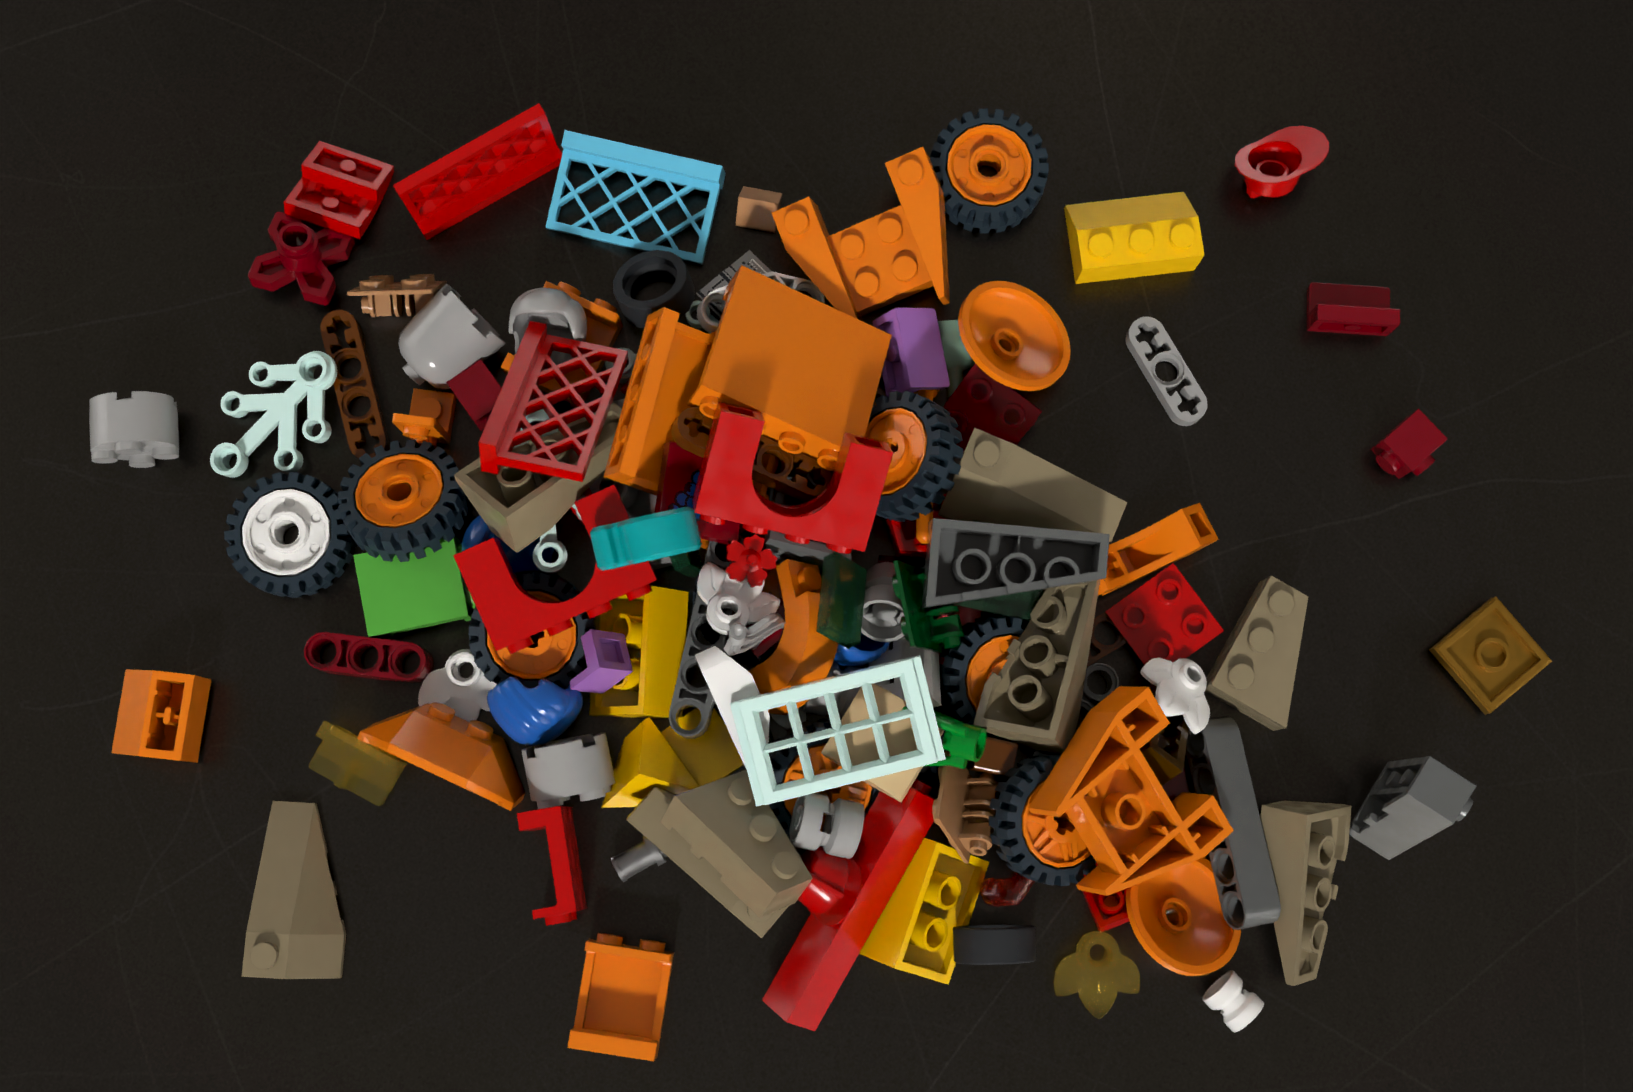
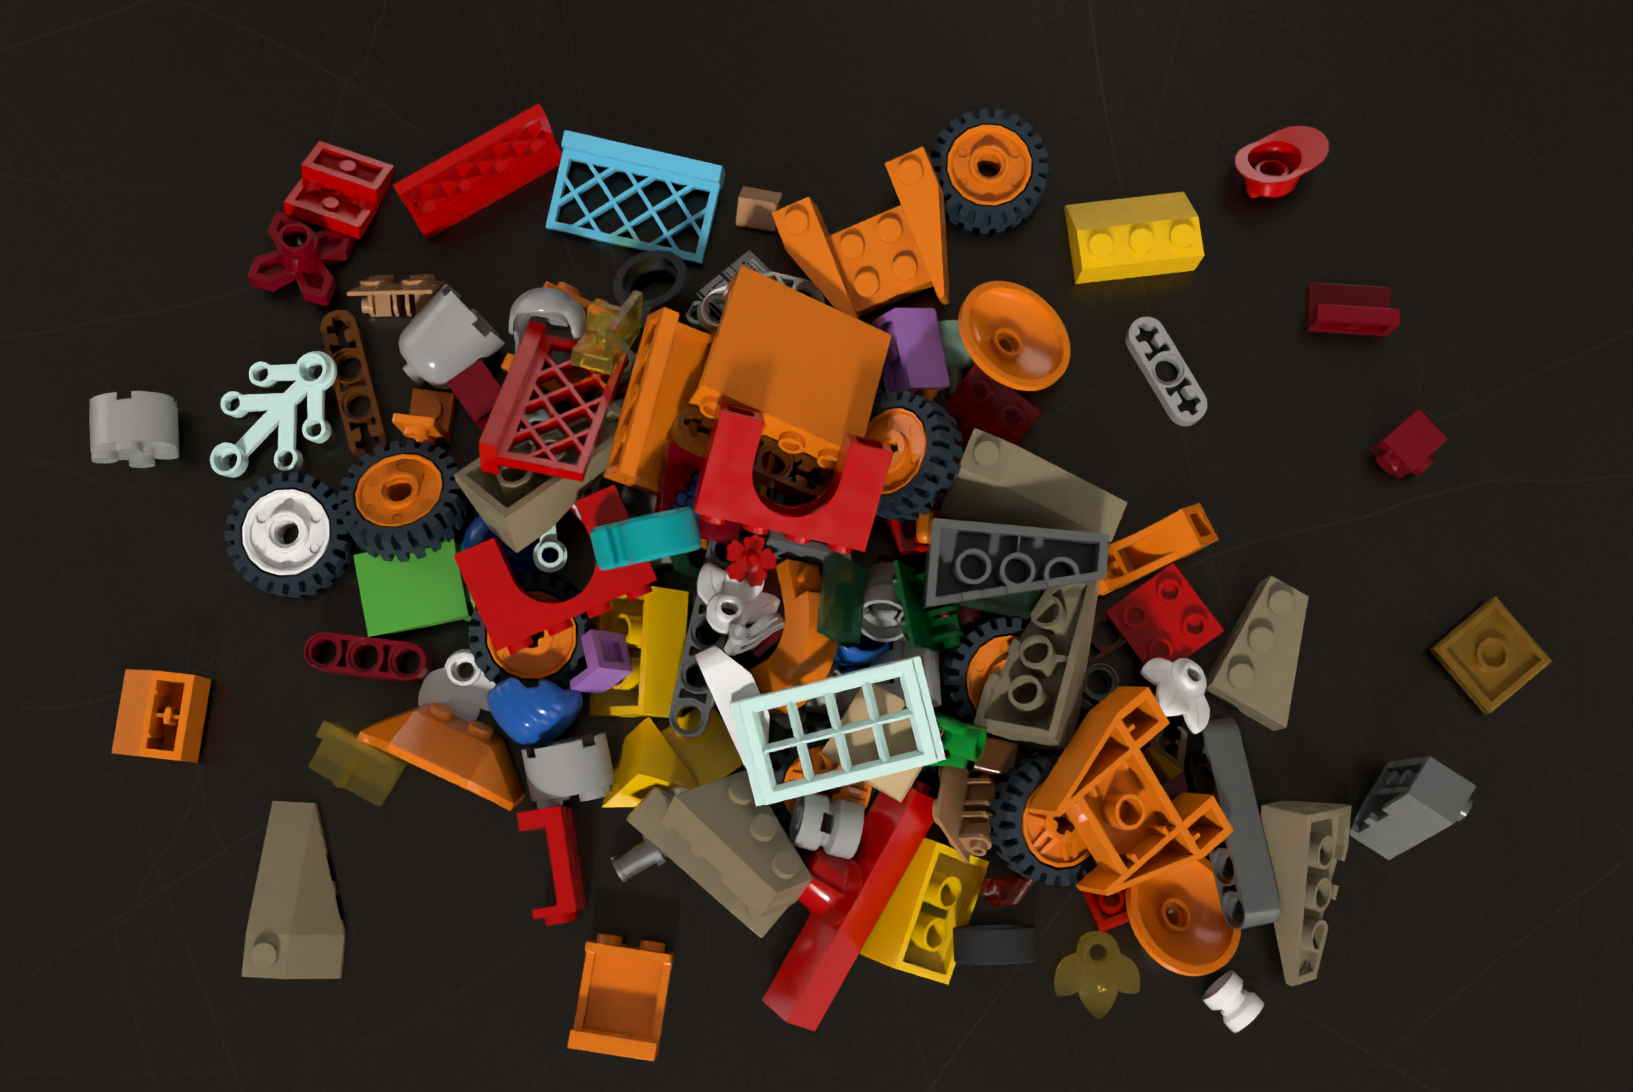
none -> clear yellow panel [571,290,643,375]

